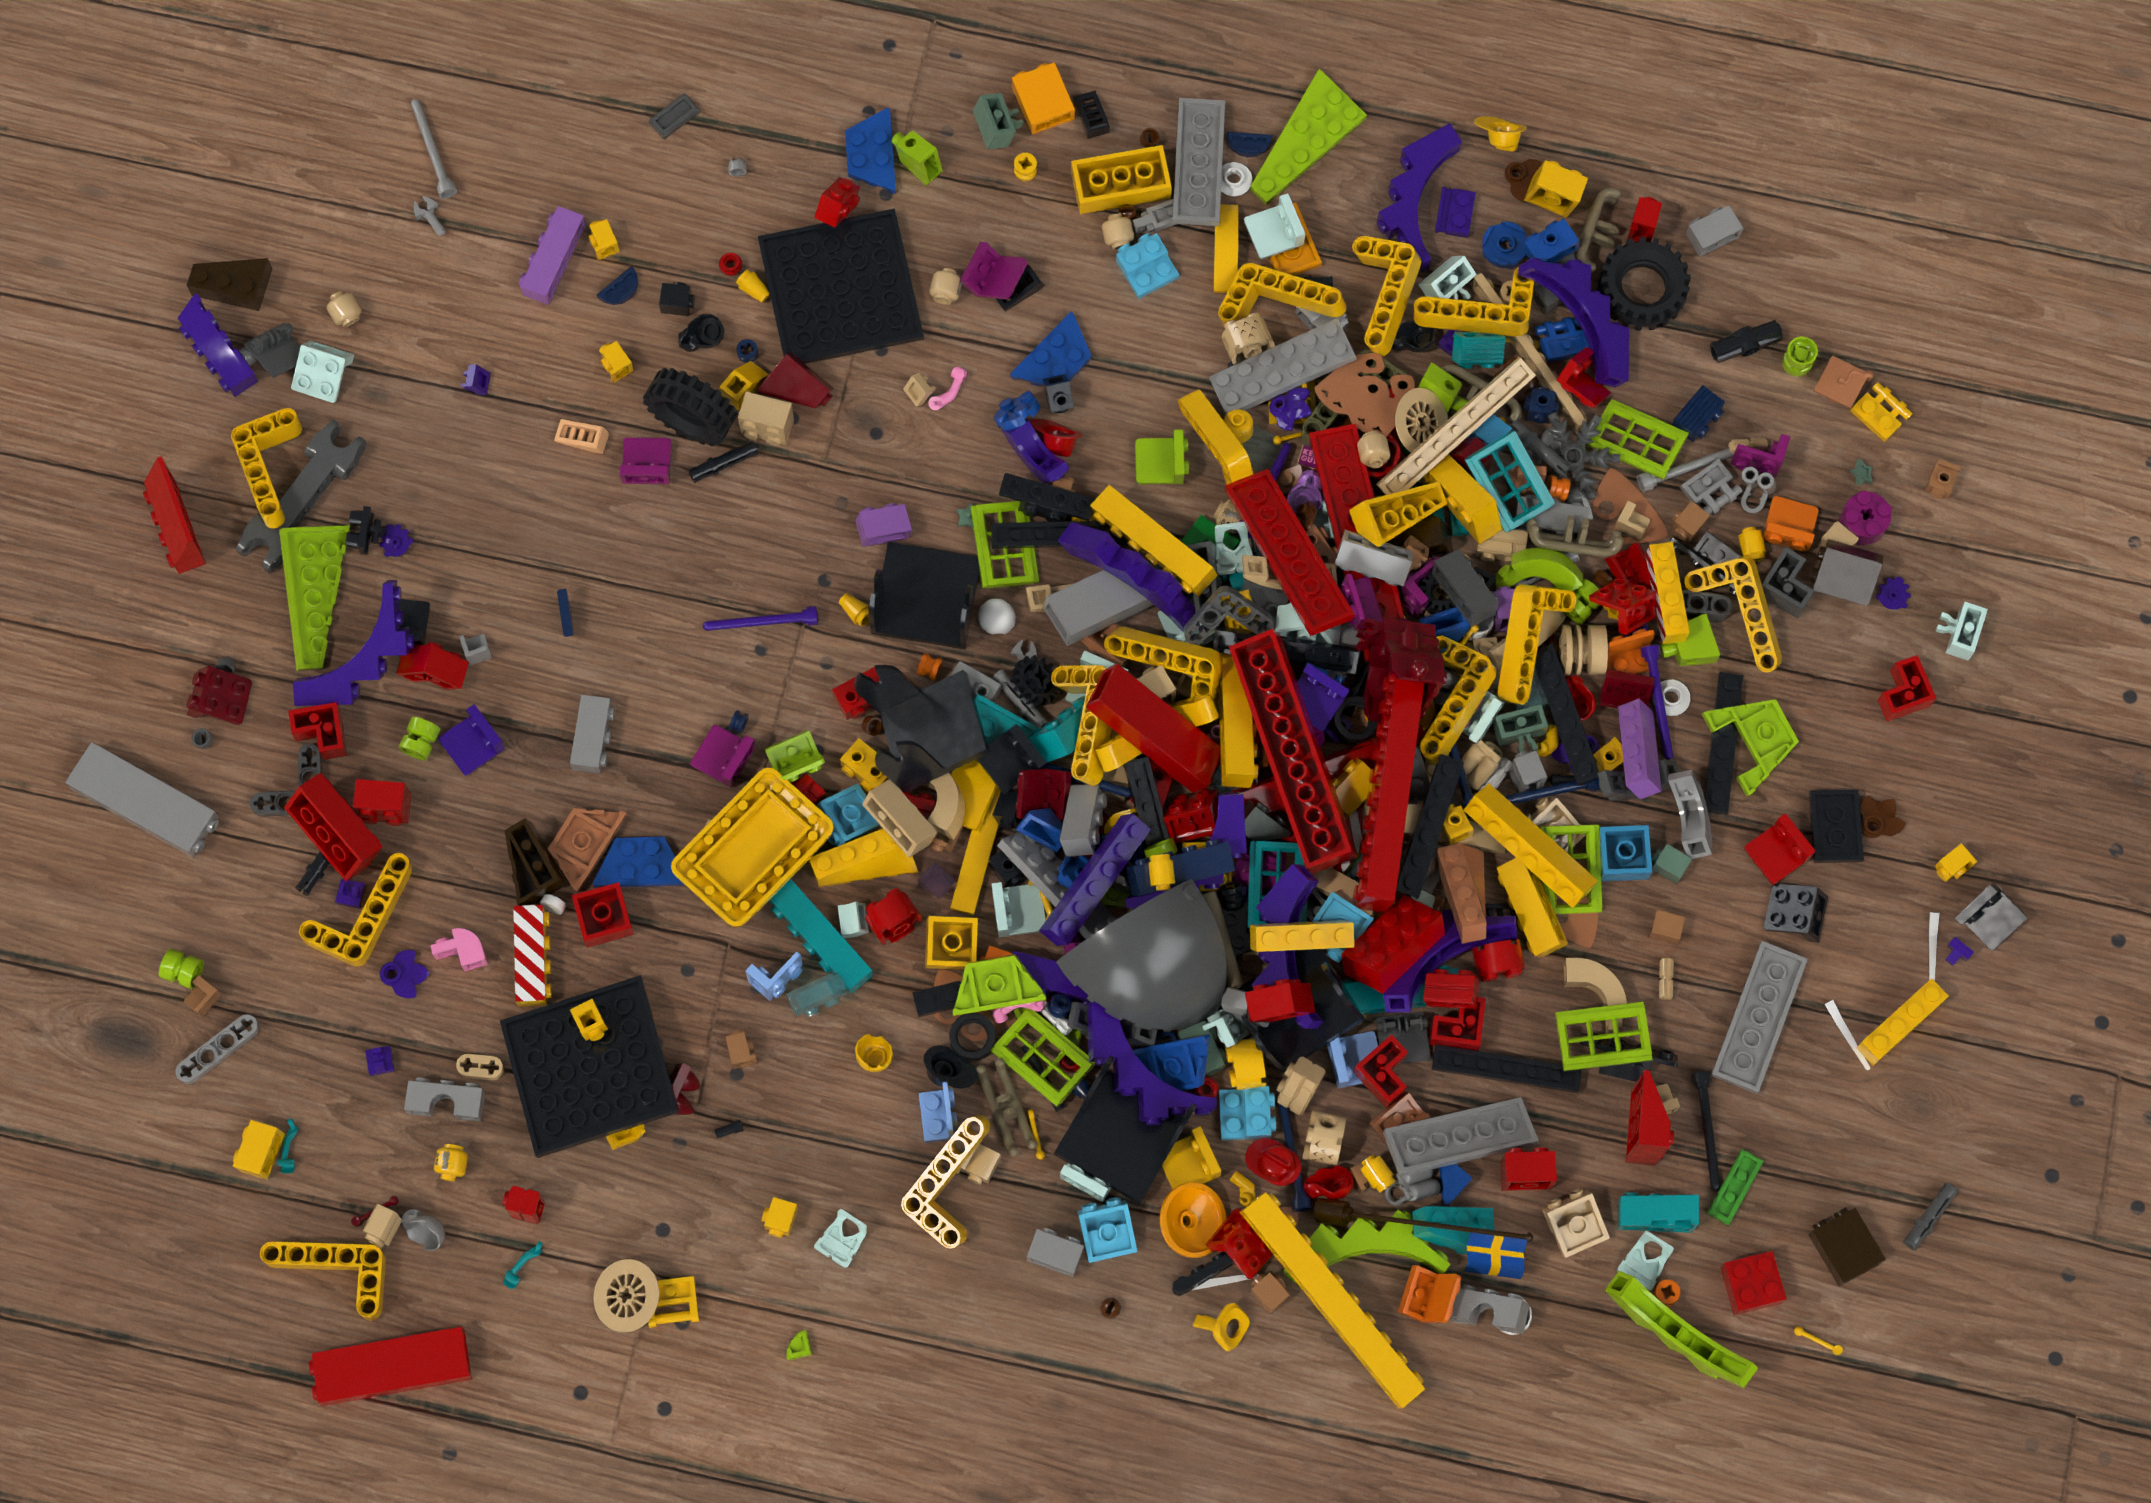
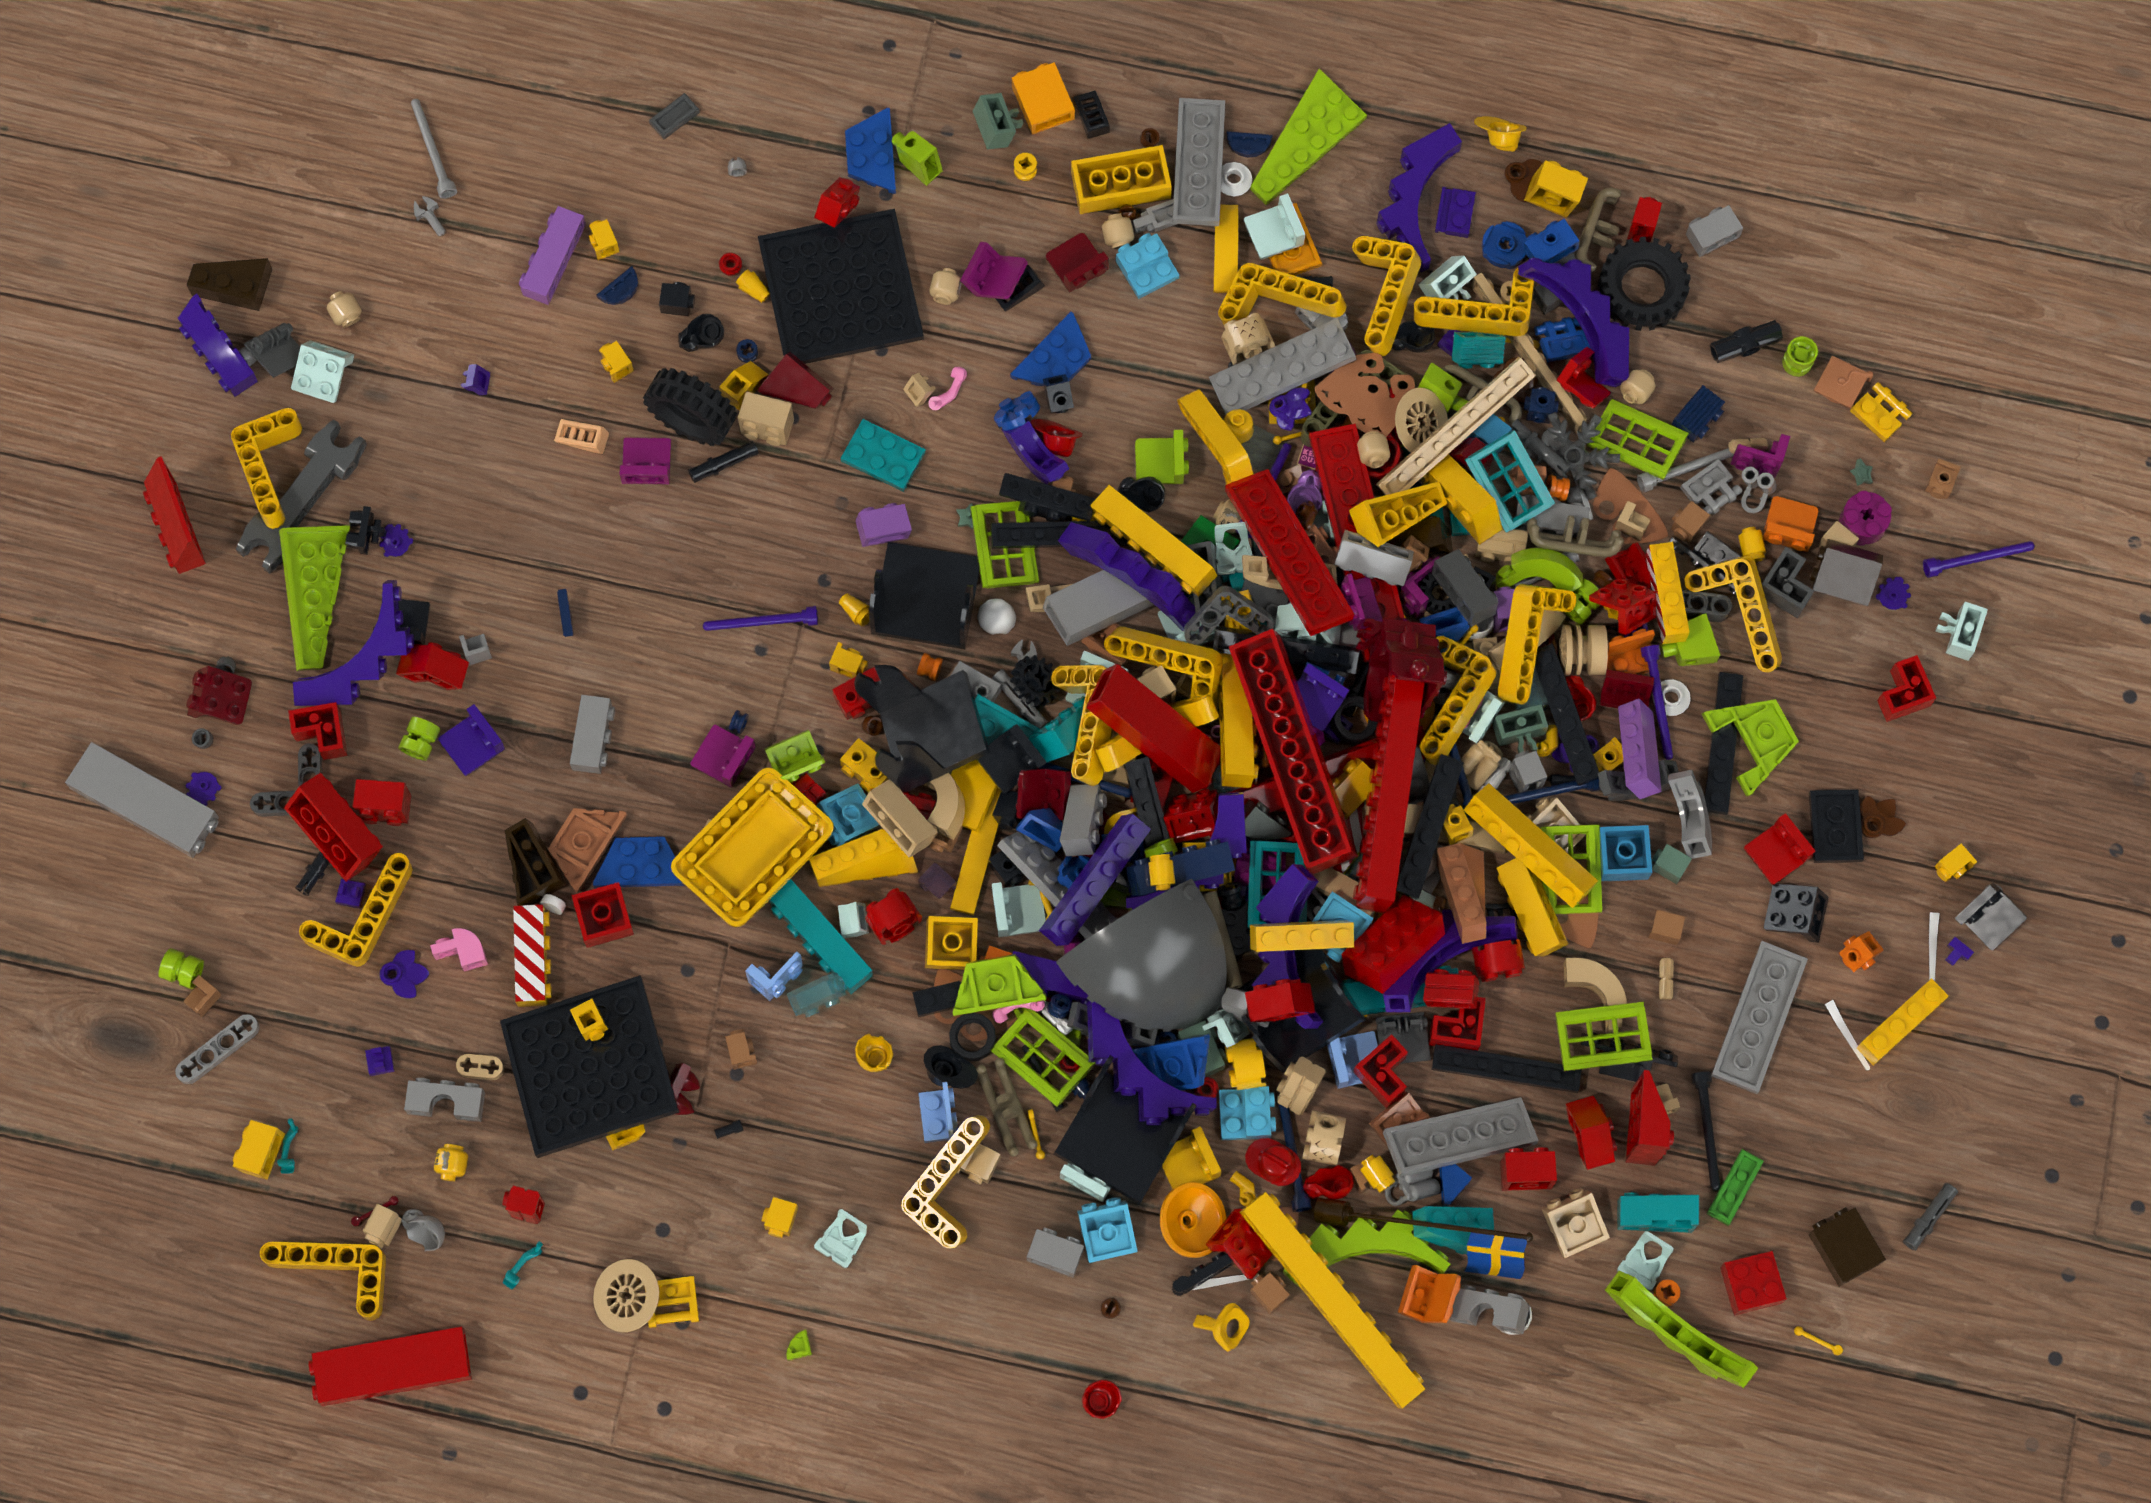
none -> dark purple piece [186,772,222,806]
none -> yellow brick [829,642,868,678]
none -> teal plate [840,419,926,492]
none -> dark red bracket [1046,233,1109,293]
none -> red hair [1082,1380,1122,1419]
none -> black hair [1118,476,1165,513]
none -> red brick [1565,1095,1617,1170]
none -> tan head [1620,369,1656,404]
none -> orange brick [1839,931,1884,972]
none -> dark purple piece [1923,541,2035,578]

